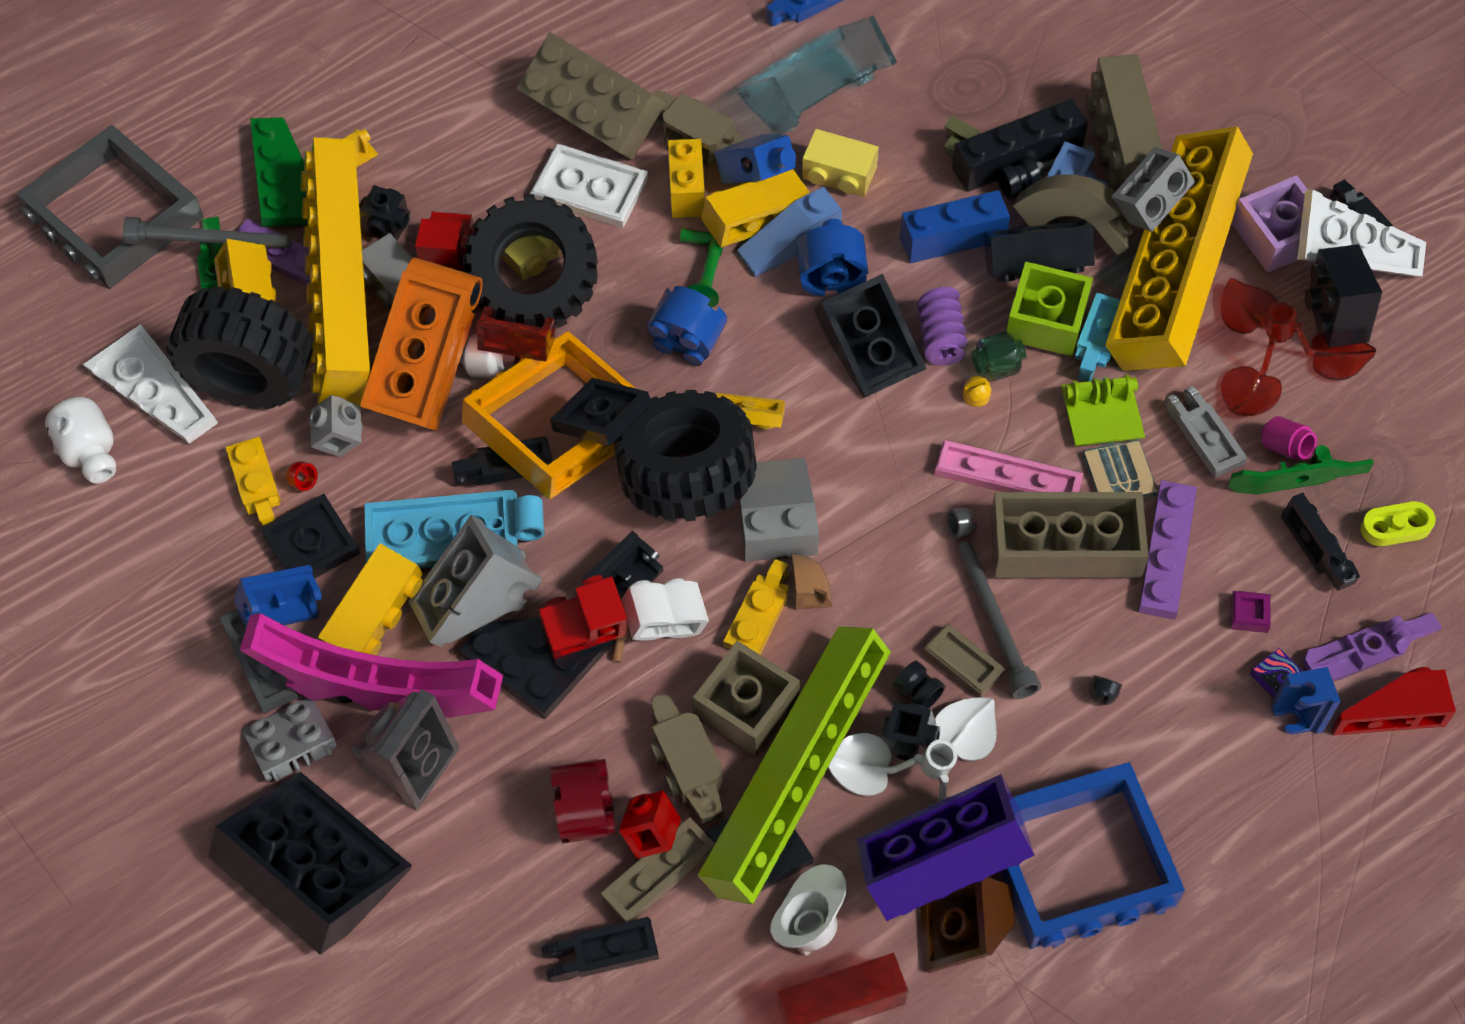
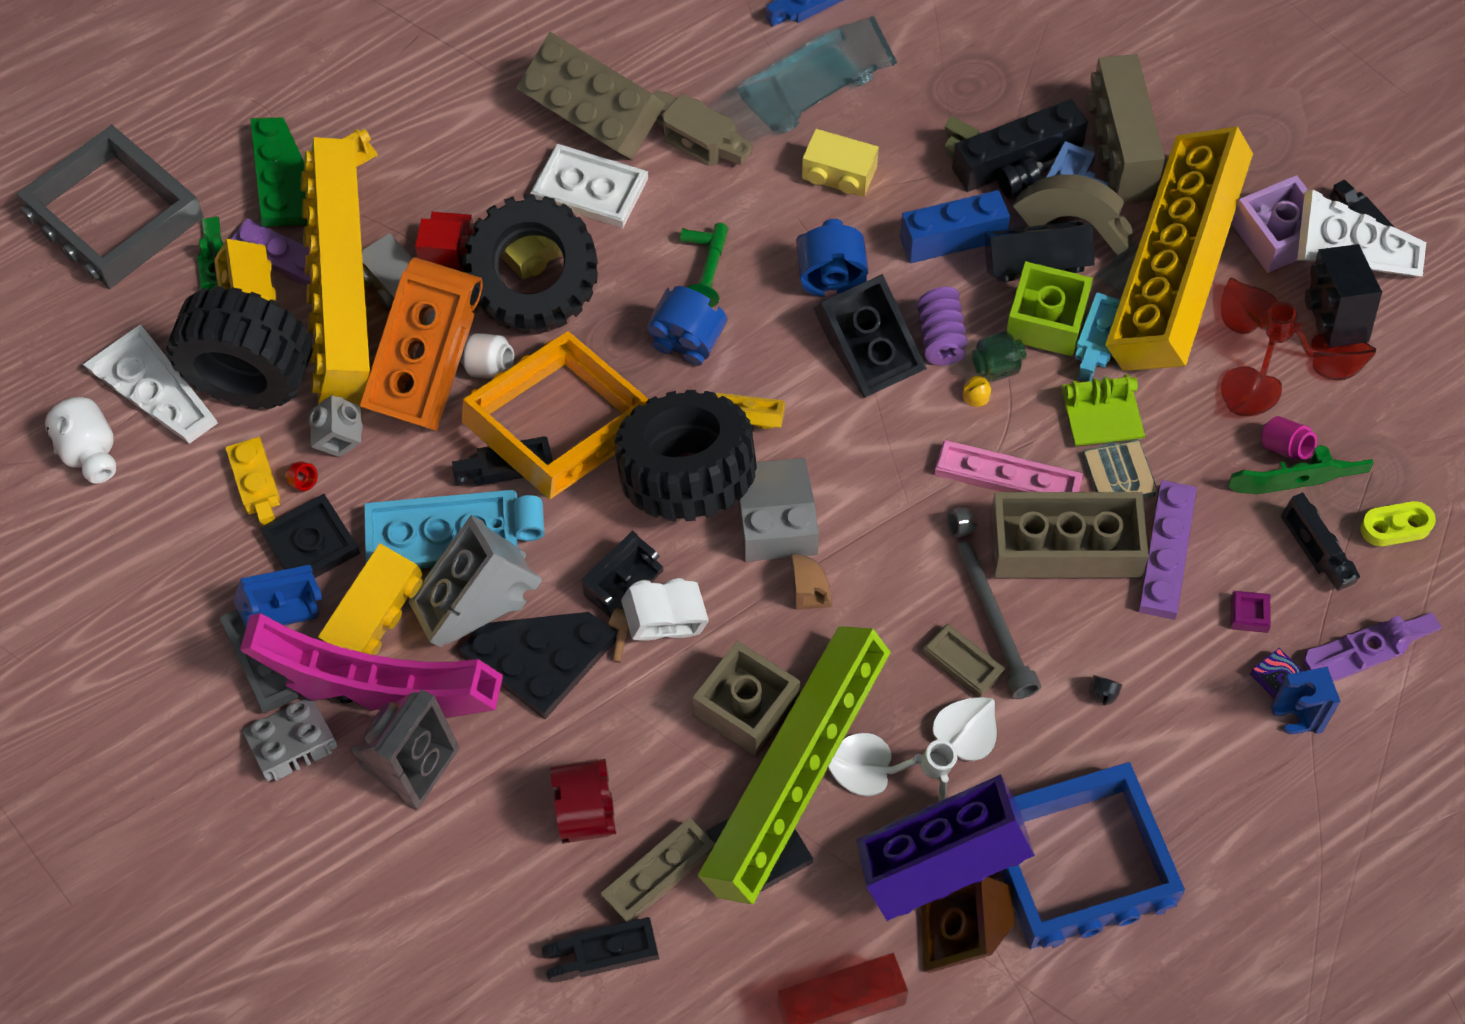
dark grey piece [123,217,292,248] -> none
black slope [208,772,412,955] -> none
black brick [359,185,410,241] -> none
clear red hinge [476,306,556,362] -> none
red brick [539,575,627,659] -> none
black tile [550,378,651,446] -> none
red brick [619,790,681,859] -> none
dark tan hinge [649,694,723,824] -> none
yellow brick [668,139,705,218] -> none
yellow brick [701,169,810,248] -> none
blue torso [714,134,796,184] -> none
yellow hinge [723,559,789,655] -> none
medium blue slope [737,187,842,277] -> none
white piece [770,864,847,956] -> none
black brick [882,702,940,761] -> none
black wheel [892,660,946,709] -> none
light grey brick [1112,147,1195,232] -> none
light grey hinge [1164,386,1247,478] -> none
red slope [1331,667,1456,736] -> none

